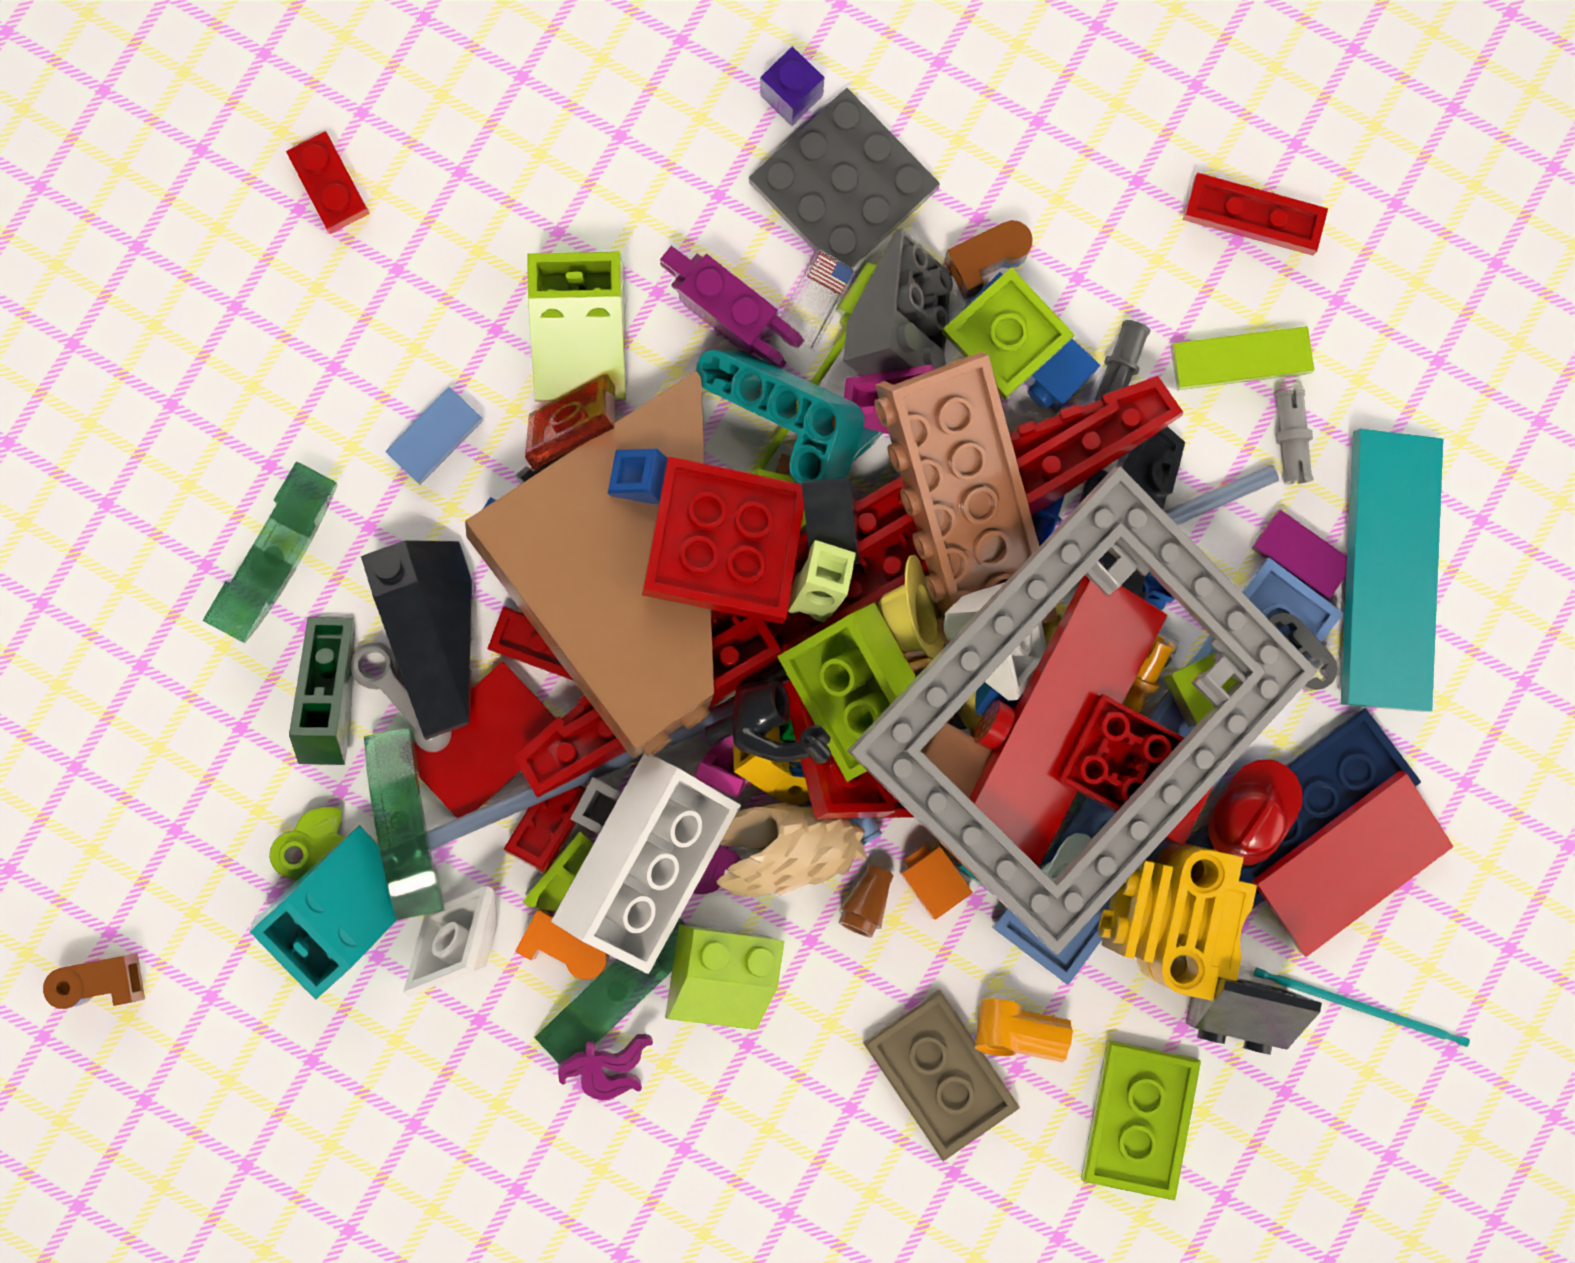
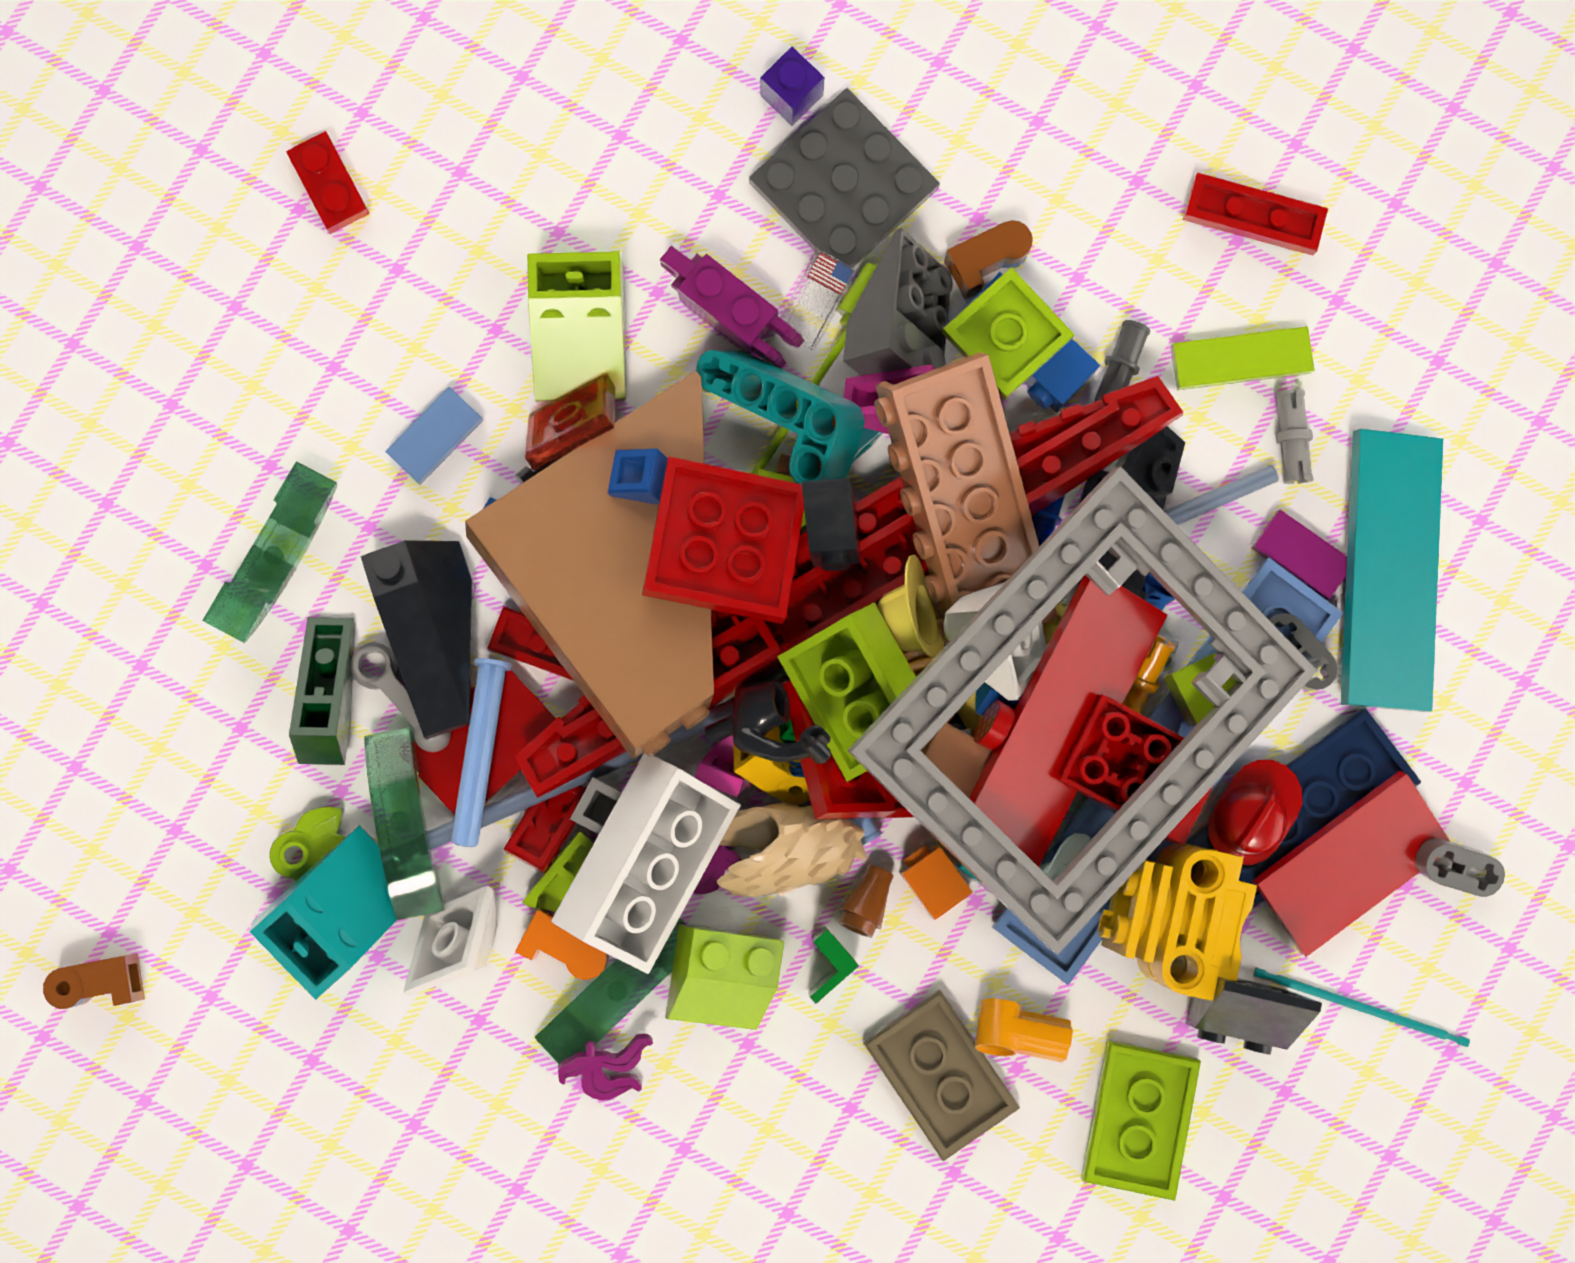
yellowish green leg [787,540,856,623] -> none
none -> light blue axle [451,658,512,847]
none -> green panel [808,926,859,1004]
none -> beam [1415,838,1505,897]

